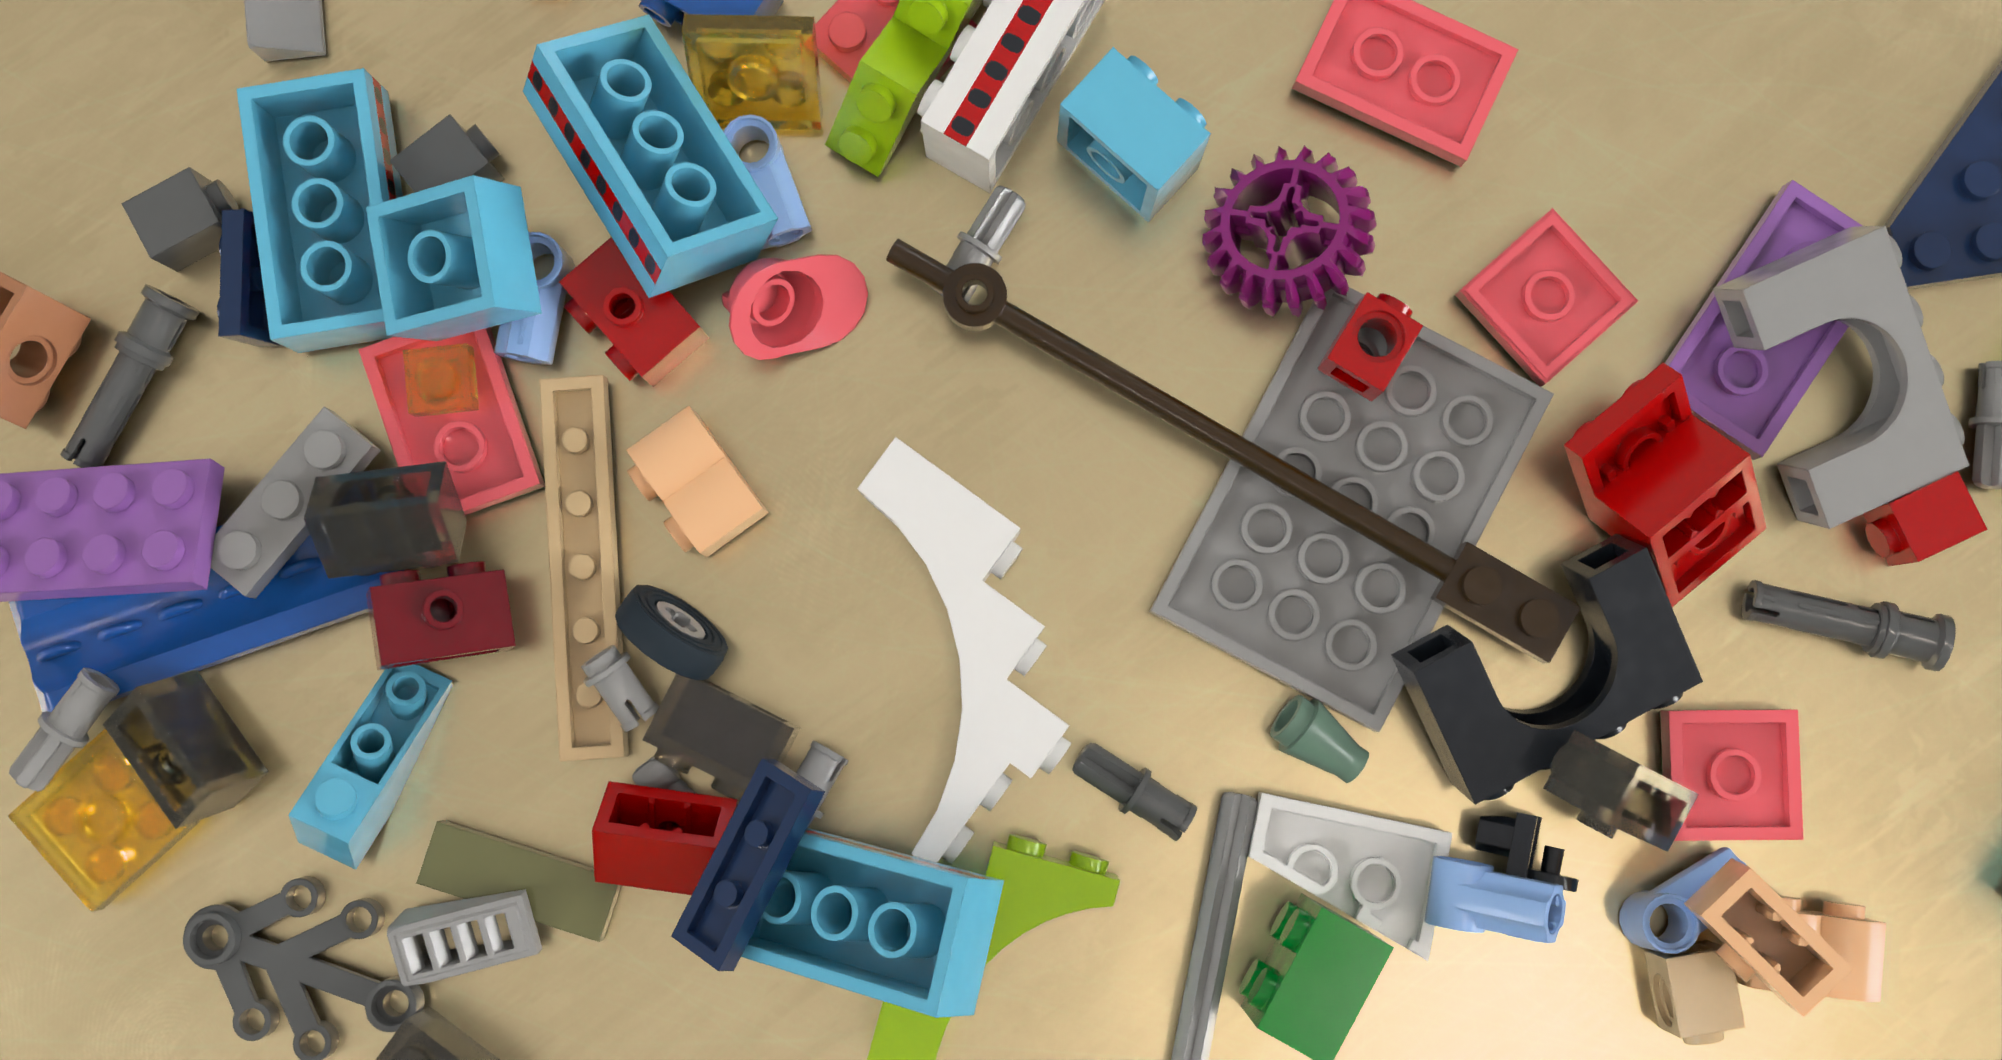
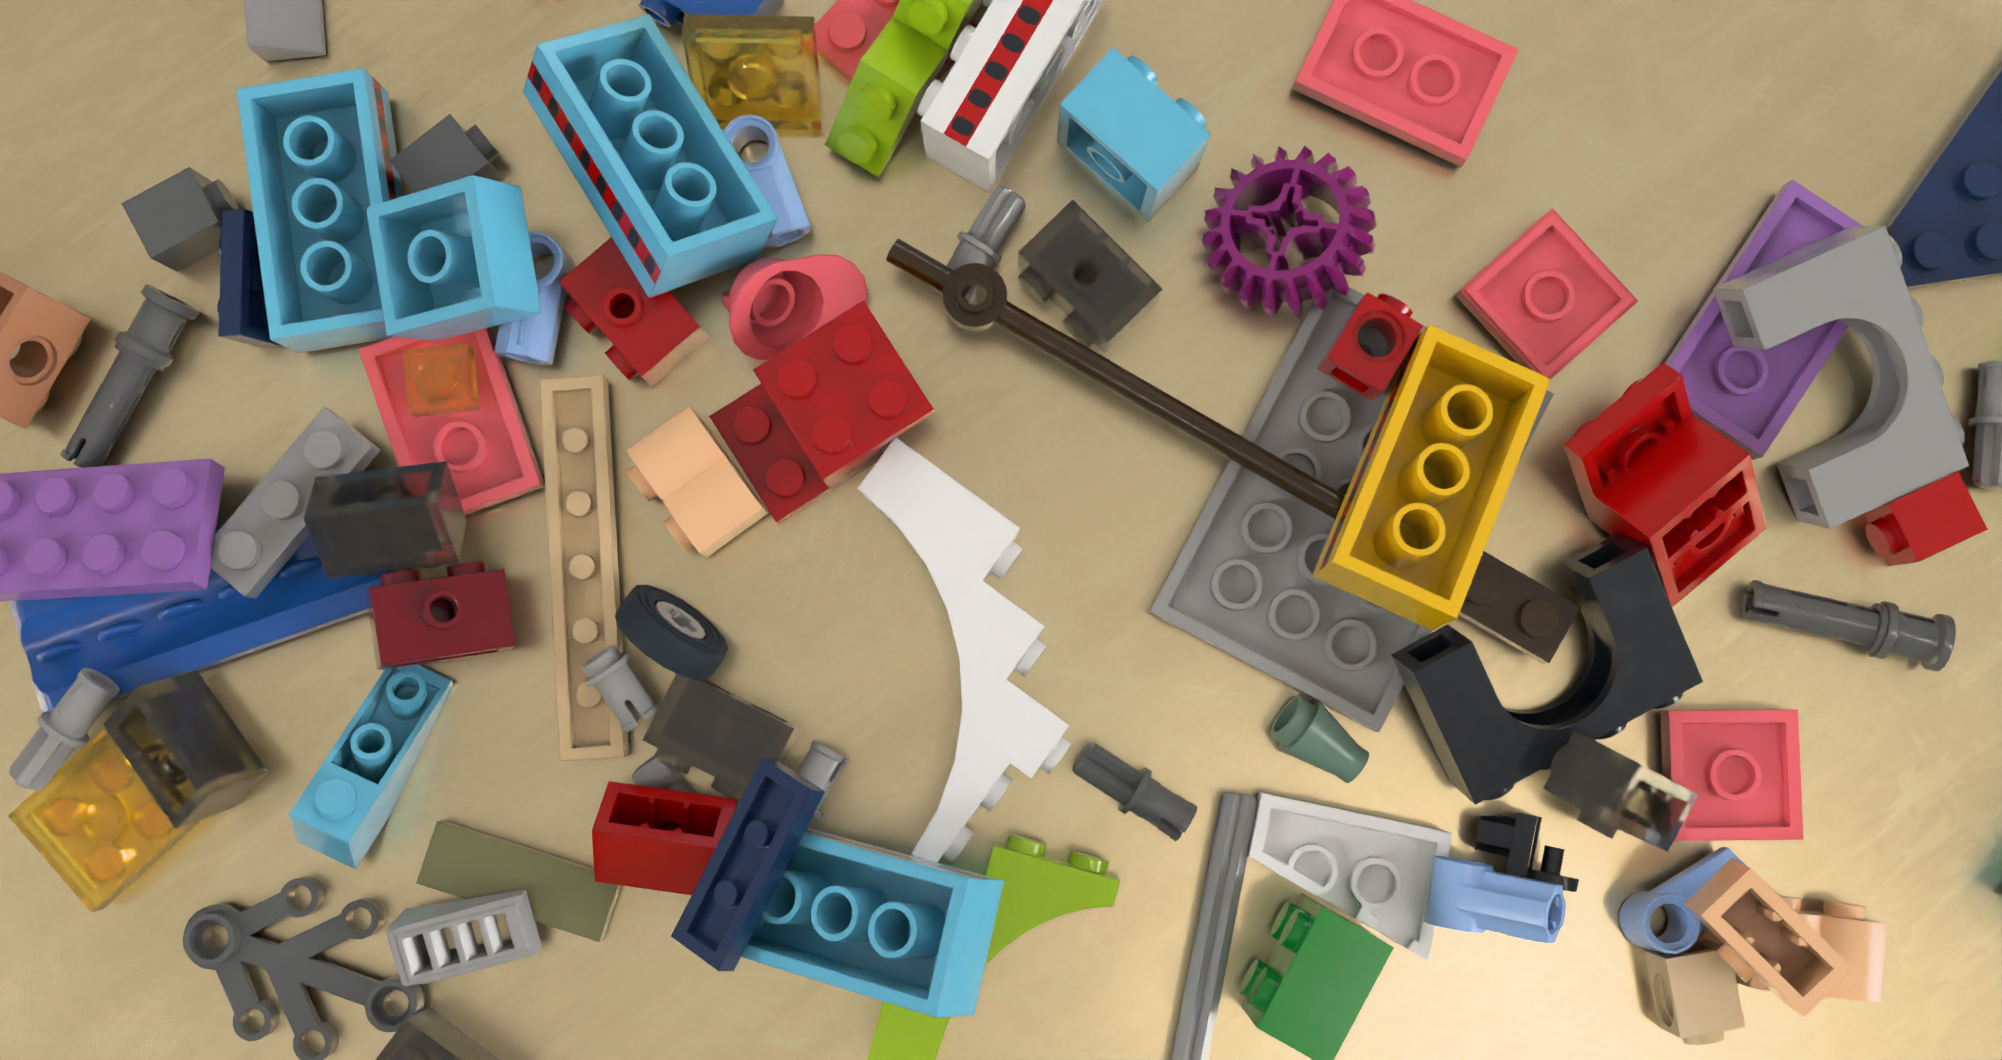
none -> red bracket [709,300,935,524]
none -> clear smoke brick [1018,199,1163,353]
none -> yellow brick [1312,324,1551,630]

